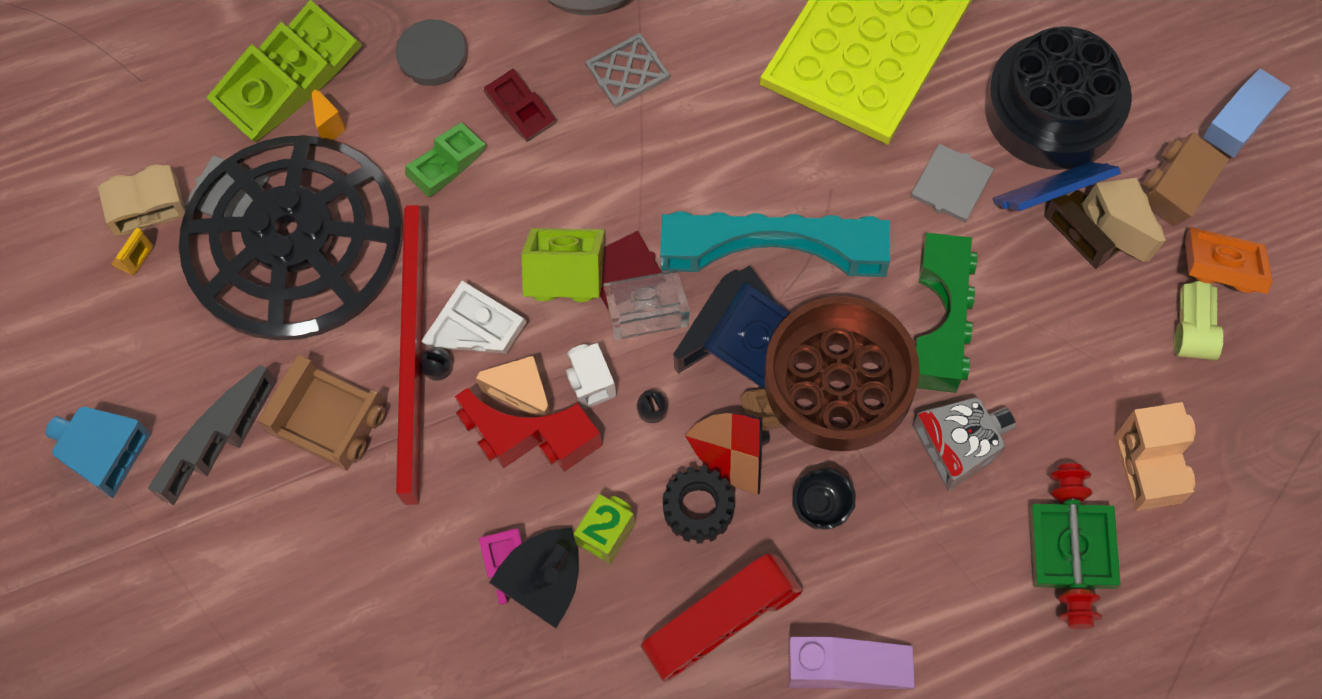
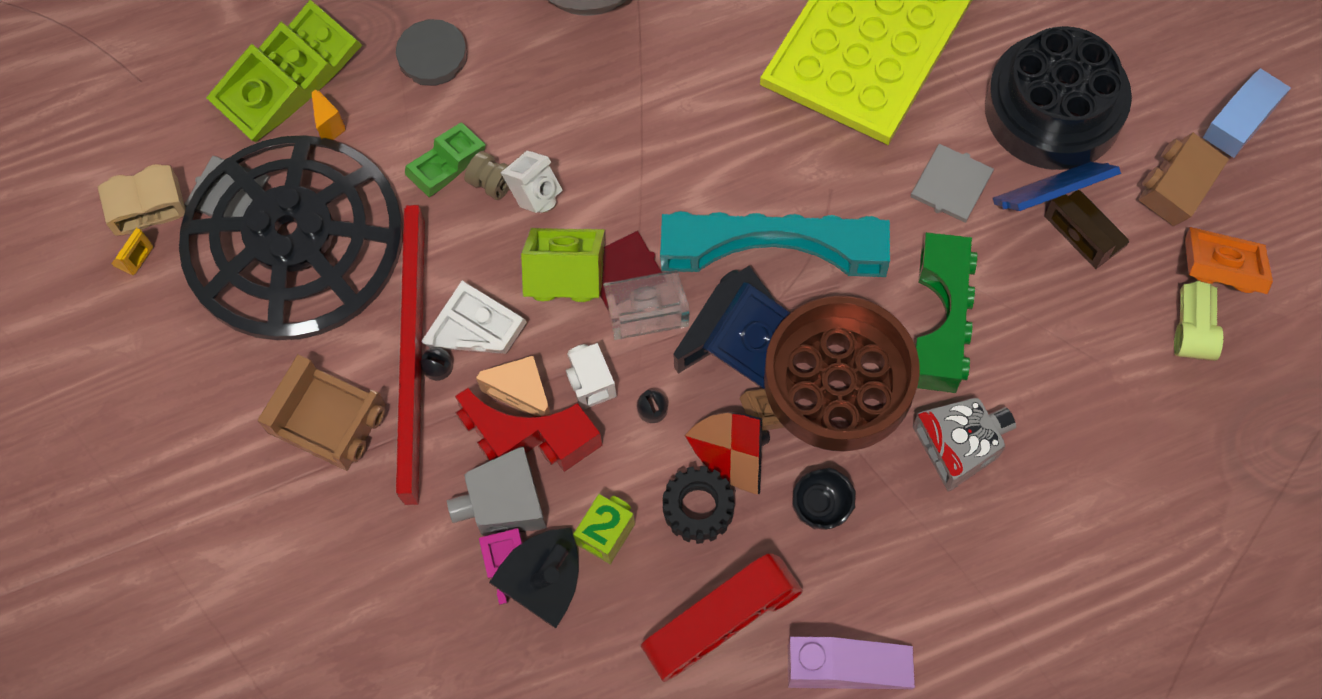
dark azure torso [45,406,152,498] -> none
dark grey slope [148,365,277,505] -> none
dark red slope [484,69,556,141] -> none
light grey window [585,33,670,108] -> none
green plate [1029,463,1121,629] -> none
tan slope [1082,178,1166,262] -> none
light nougat brick [1114,402,1196,511] -> none
none -> light grey torso [447,447,546,536]
none -> dark tan wheel [464,151,509,200]
none -> white brick [501,151,563,213]

